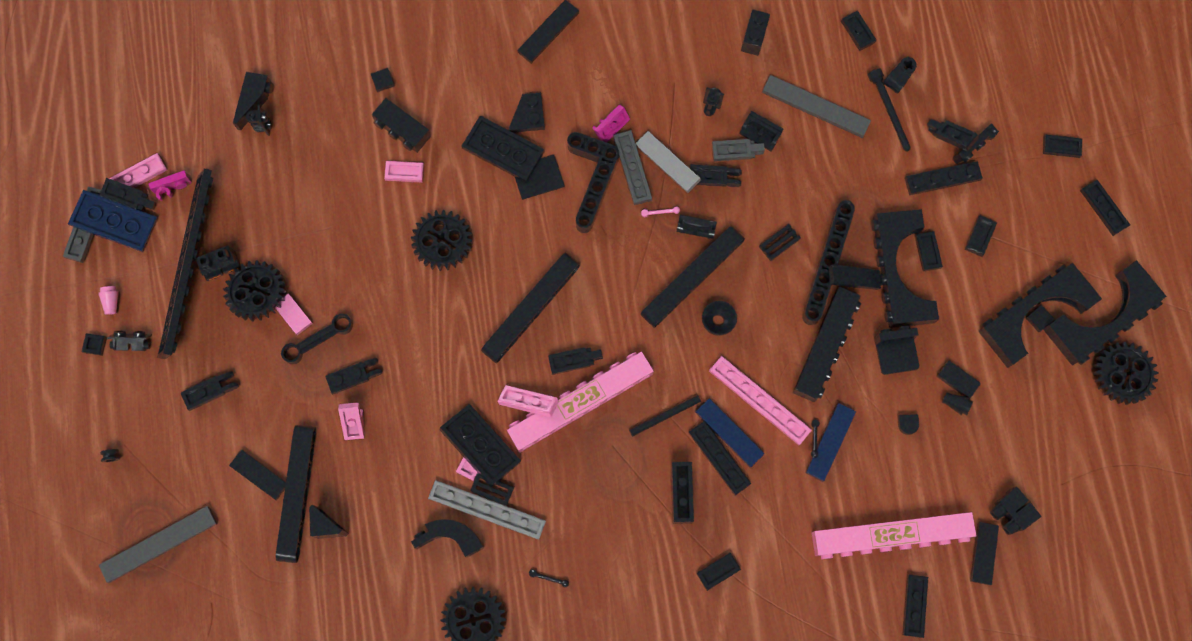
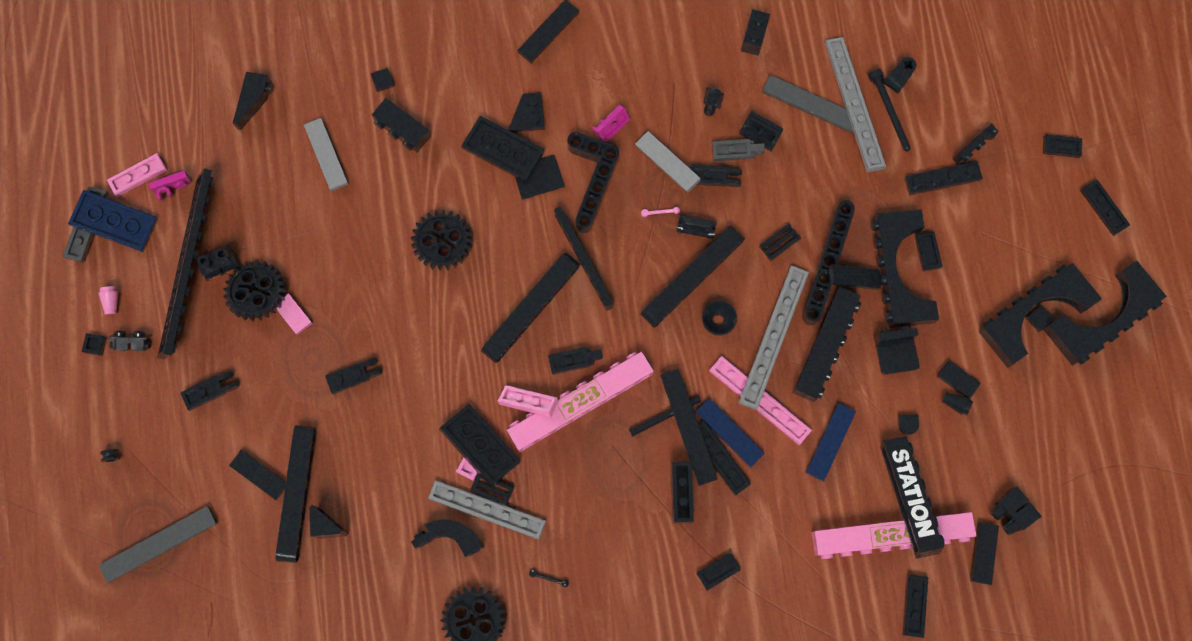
black hinge [100,178,156,210] -> none
black hinge [246,105,272,136] -> none
black piece [281,314,353,364] -> none
bright pink slope [338,403,364,440] -> none
bright pink tile [384,161,424,183] -> none
dark grey plate [613,130,652,205] -> none
black hinge [811,419,820,458] -> none
black plate [841,11,876,51] -> none
black hinge [927,119,979,151] -> none
black tile [965,215,997,257] -> none
black gear [1093,342,1159,405] -> none
none -> light grey tile [304,118,349,191]
none -> black tile [554,206,614,311]
none -> black tile [660,369,718,486]
none -> light grey tile [738,265,809,411]
none -> light grey tile [824,37,886,173]
none -> black brick [880,436,945,559]

